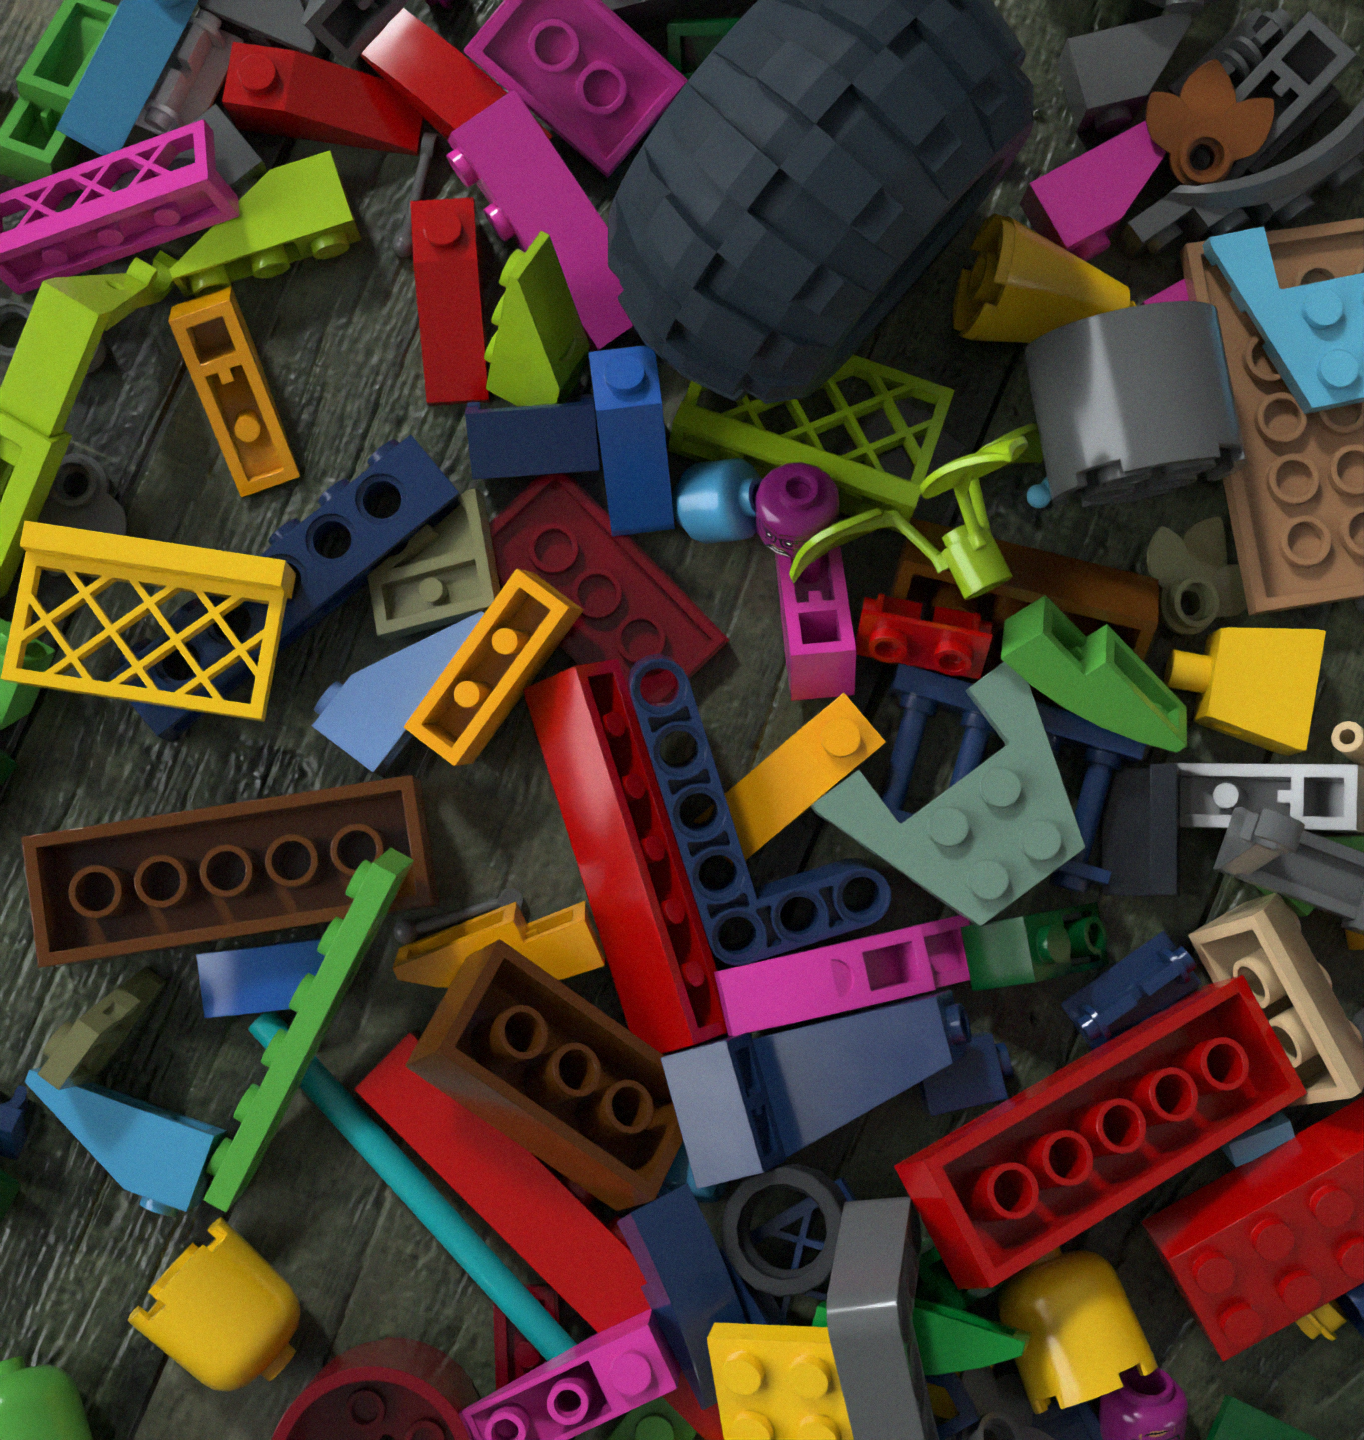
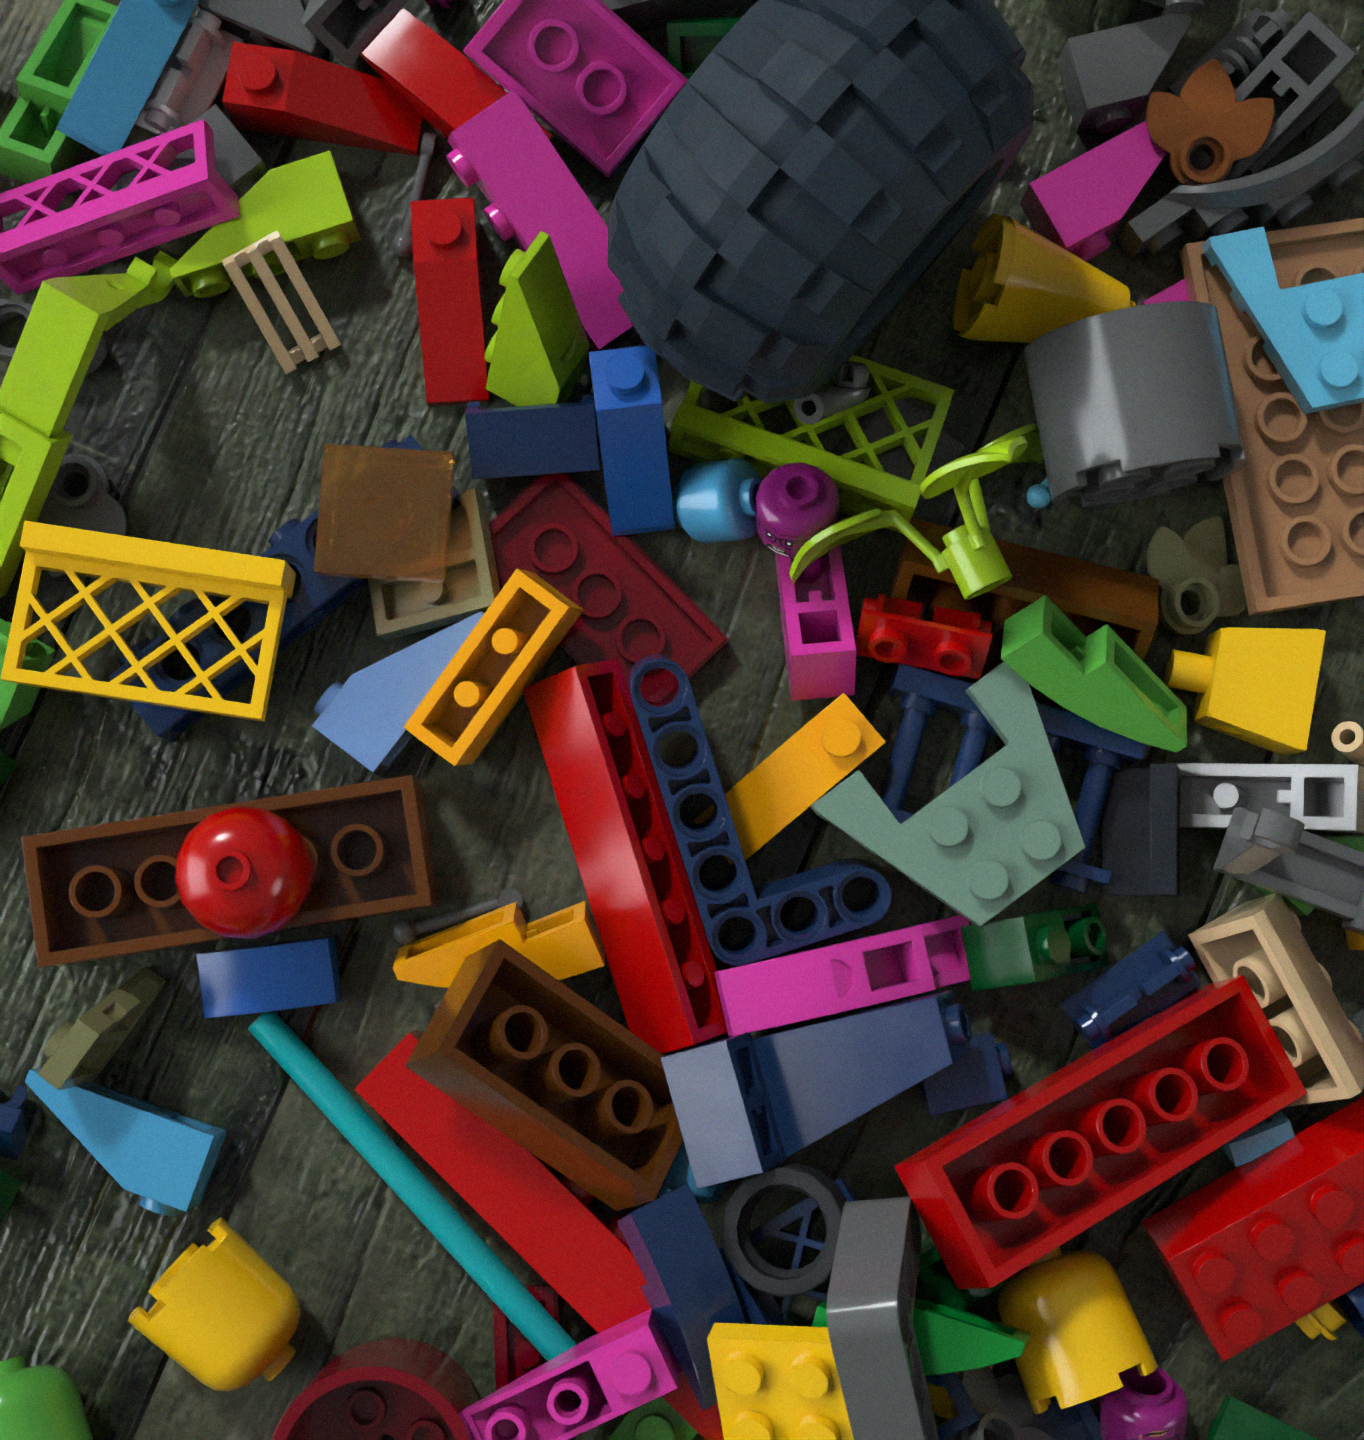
light orange slope [168,286,300,498] -> none
bright green plate [203,848,414,1213] -> none
none -> red cylinder [175,806,313,939]
none -> tan tile [221,230,341,374]
none -> clear orange tile [314,444,455,583]
none -> dark grey arm [794,361,871,424]

